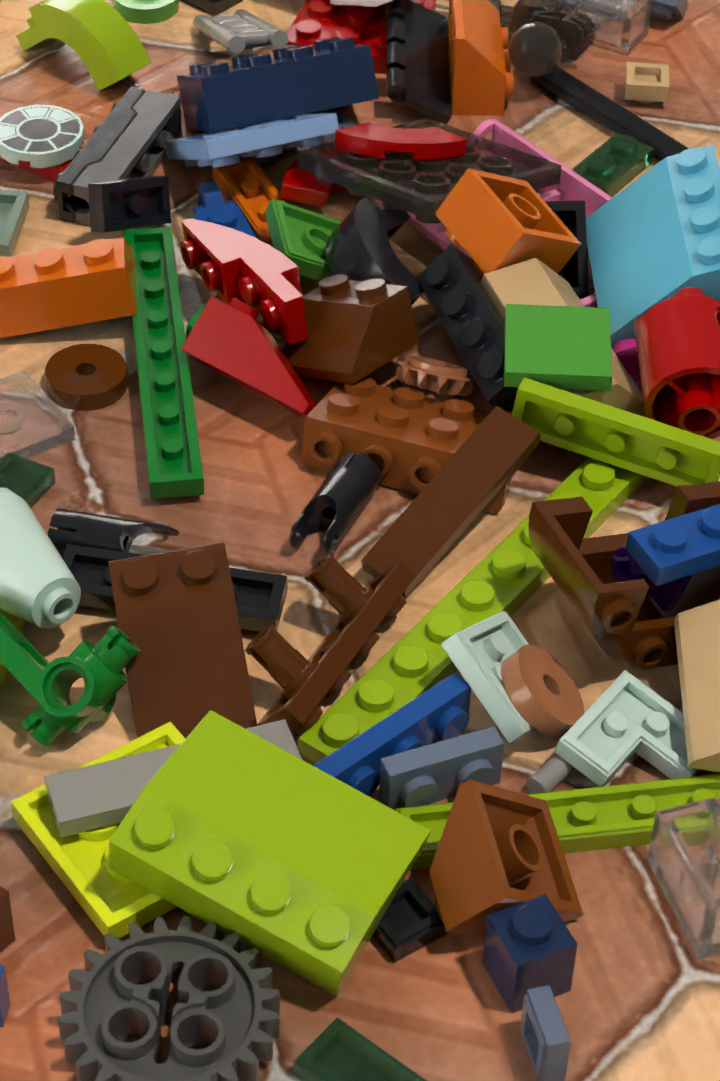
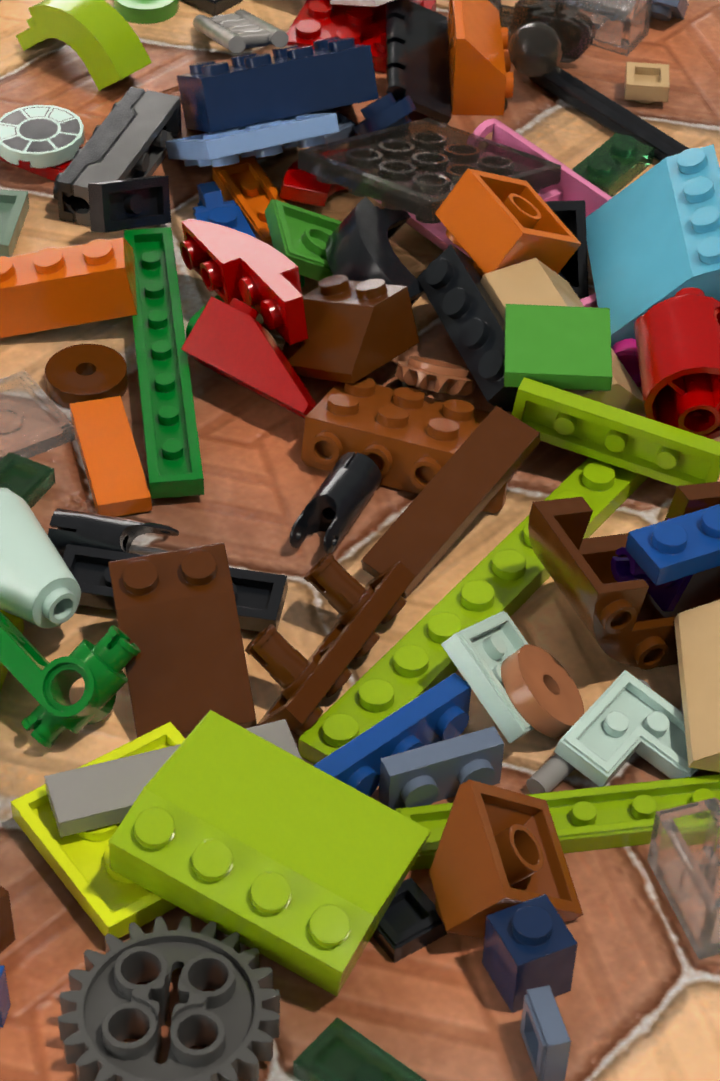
red tile [335,122,467,161] -> none
none -> orange tile [70,396,152,517]
none -> dark blue plate [353,92,417,147]

